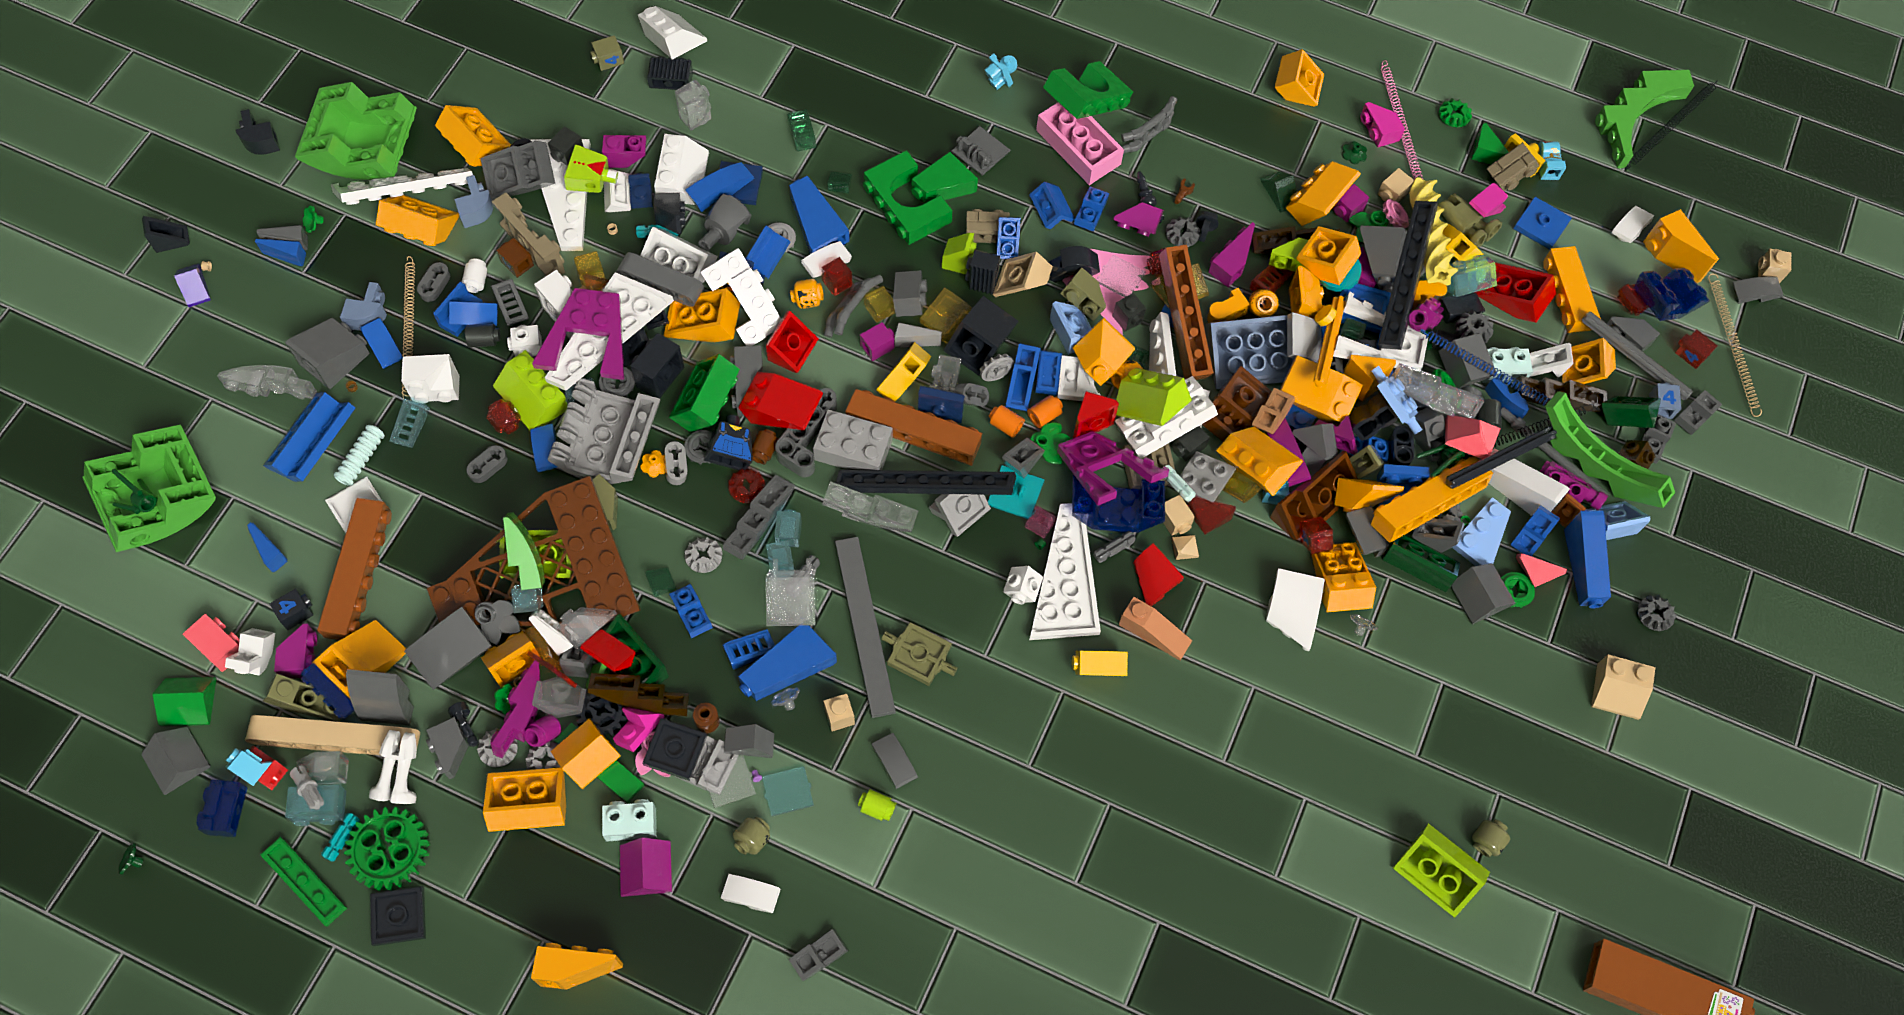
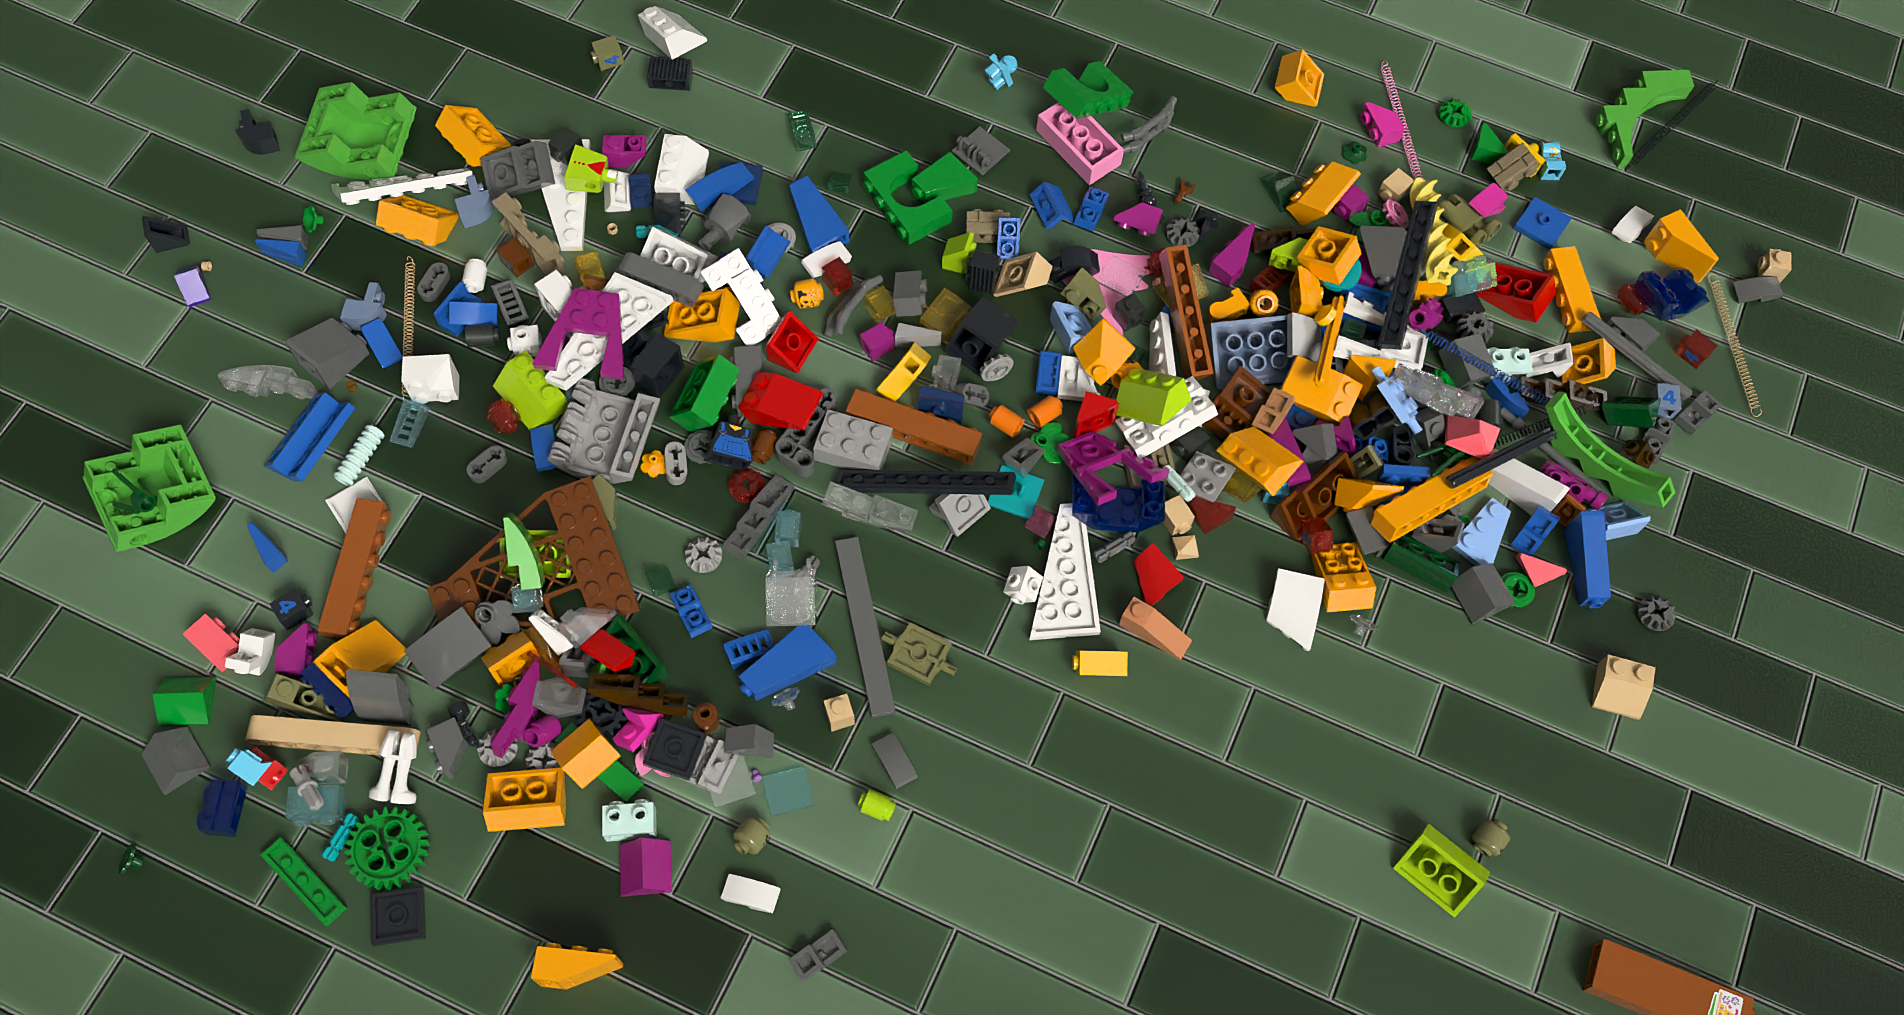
clear brick [675,79,712,131] -> none
blue slope [1005,344,1041,412] -> none

